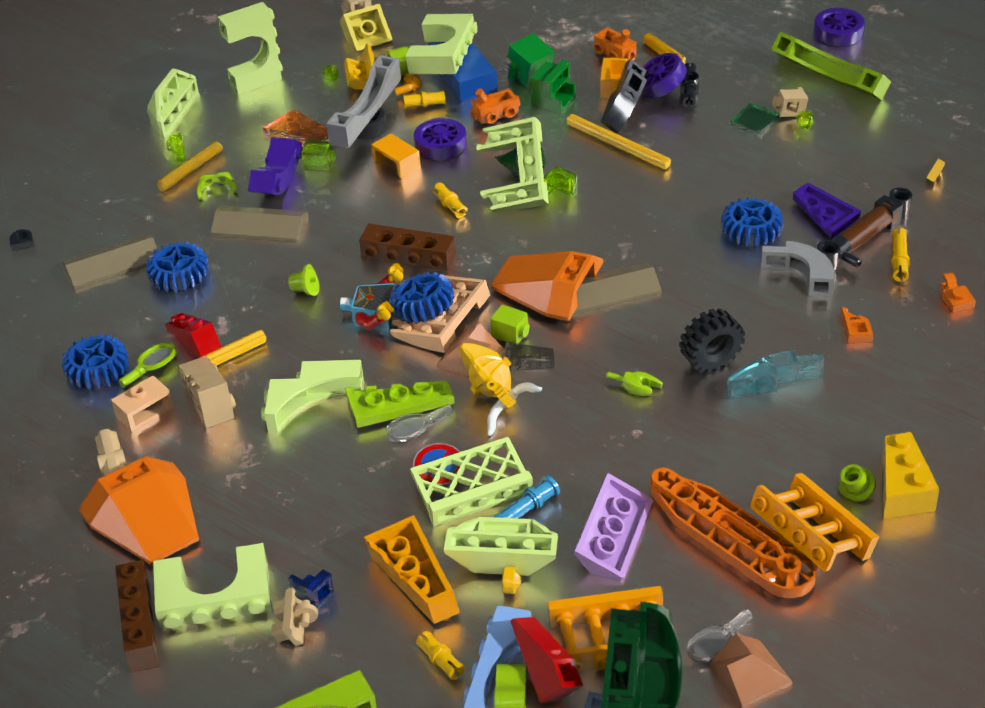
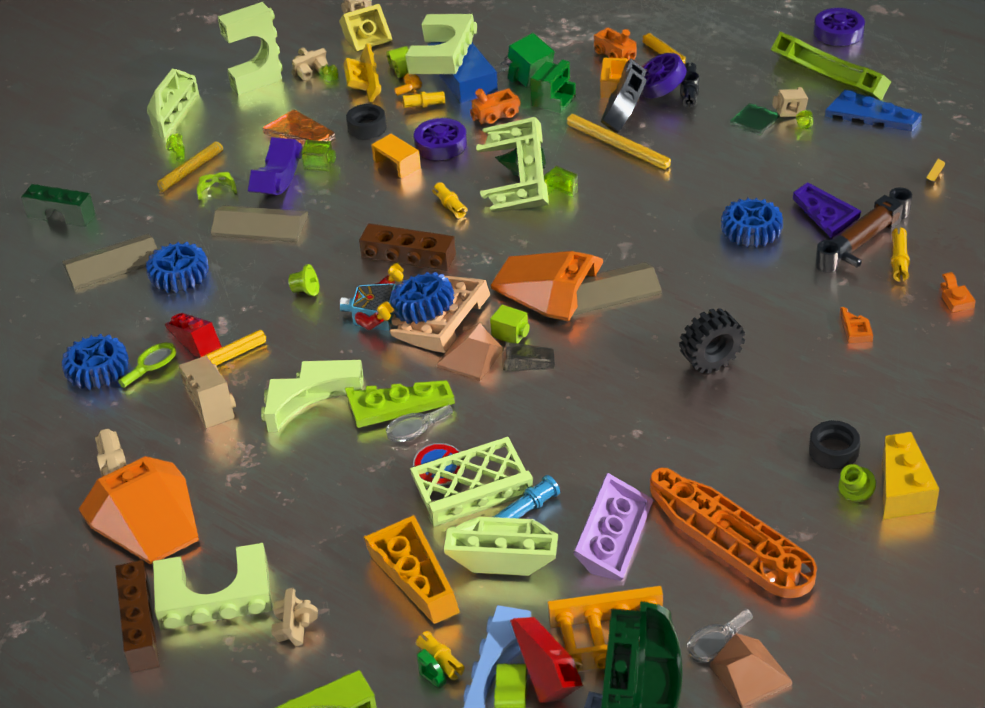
black tile [10,229,34,251] -> none
light nougat brick [111,376,174,432] -> none
clear blue panel [288,569,334,608] -> none
light grey arch [326,55,401,148] -> none
yellow helmet [459,343,542,436] -> none
yellow tile [502,566,521,595] -> none
lime hand [606,372,663,396] -> none
clear light blue slope [726,350,824,399] -> none
light orange fence [750,473,879,572] -> none
light grey arch [761,241,834,297] -> none
none -> dark green arch [21,184,95,227]
none -> tan hips [291,47,328,81]
none -> green tile [417,649,447,688]
none -> black tyre [809,420,860,469]
none -> blue wing [825,89,922,132]

